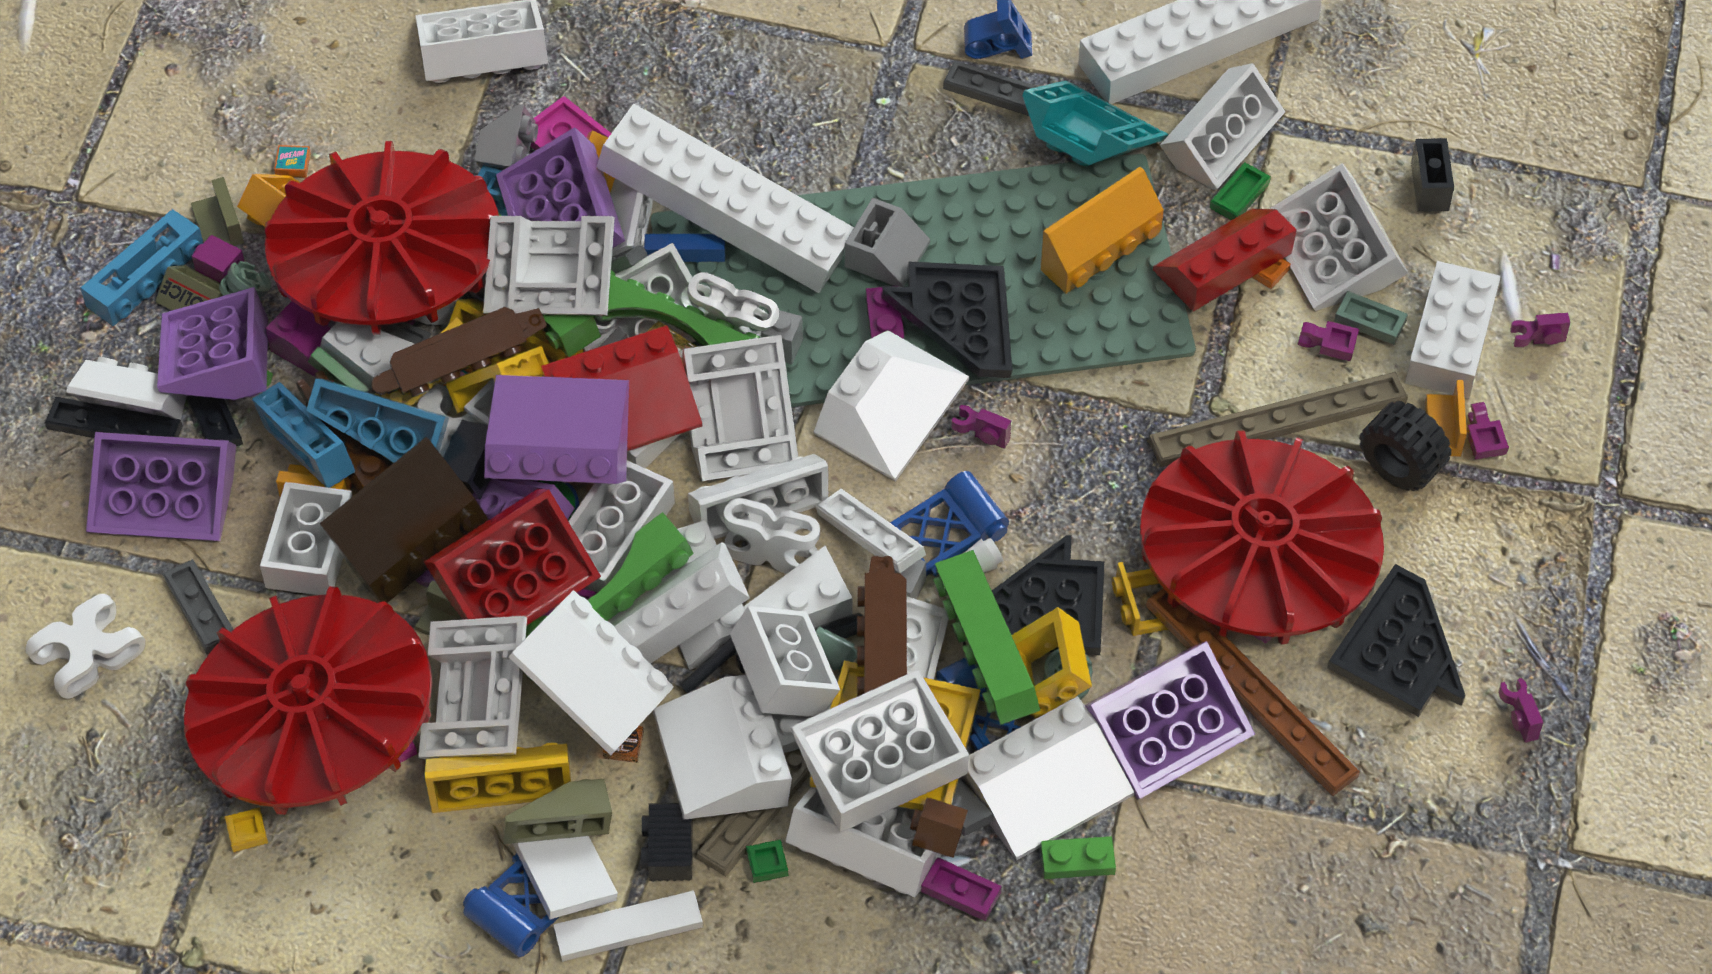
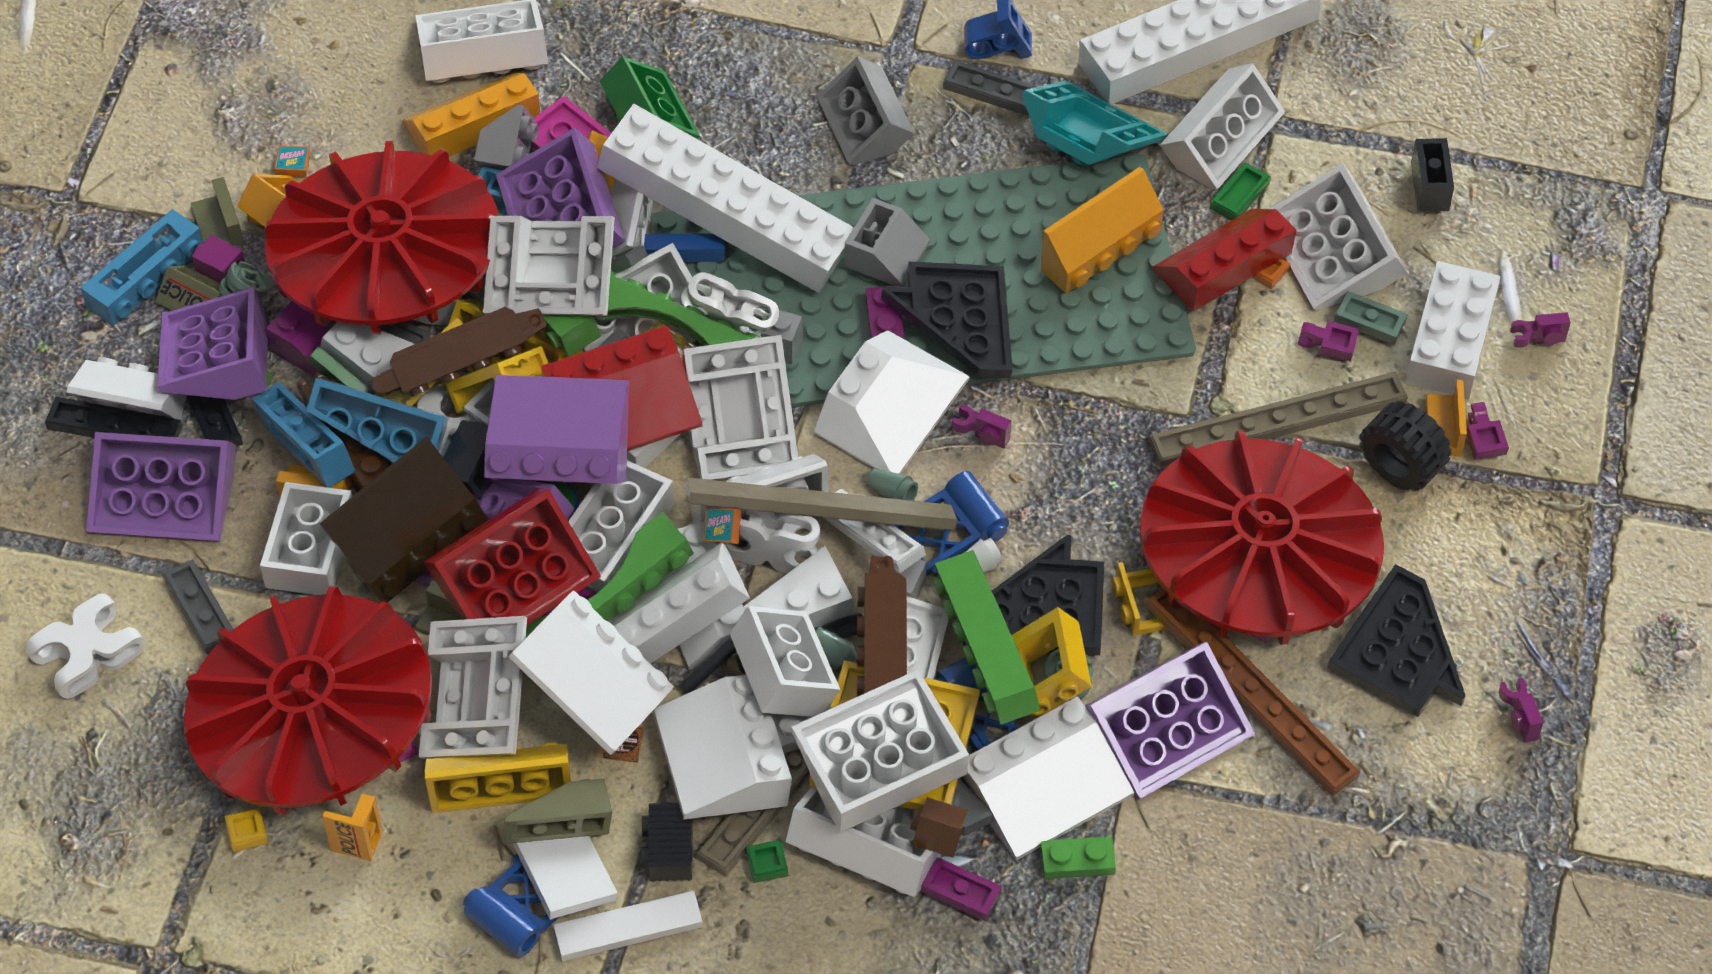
none -> light orange panel [322,793,383,861]
none -> light orange slope [402,73,541,157]
none -> green slope [600,56,700,139]
none -> dark tan tile [685,477,957,531]
none -> tile [703,507,741,544]
none -> light grey slope [817,56,915,165]
none -> sand green cone [867,468,918,501]

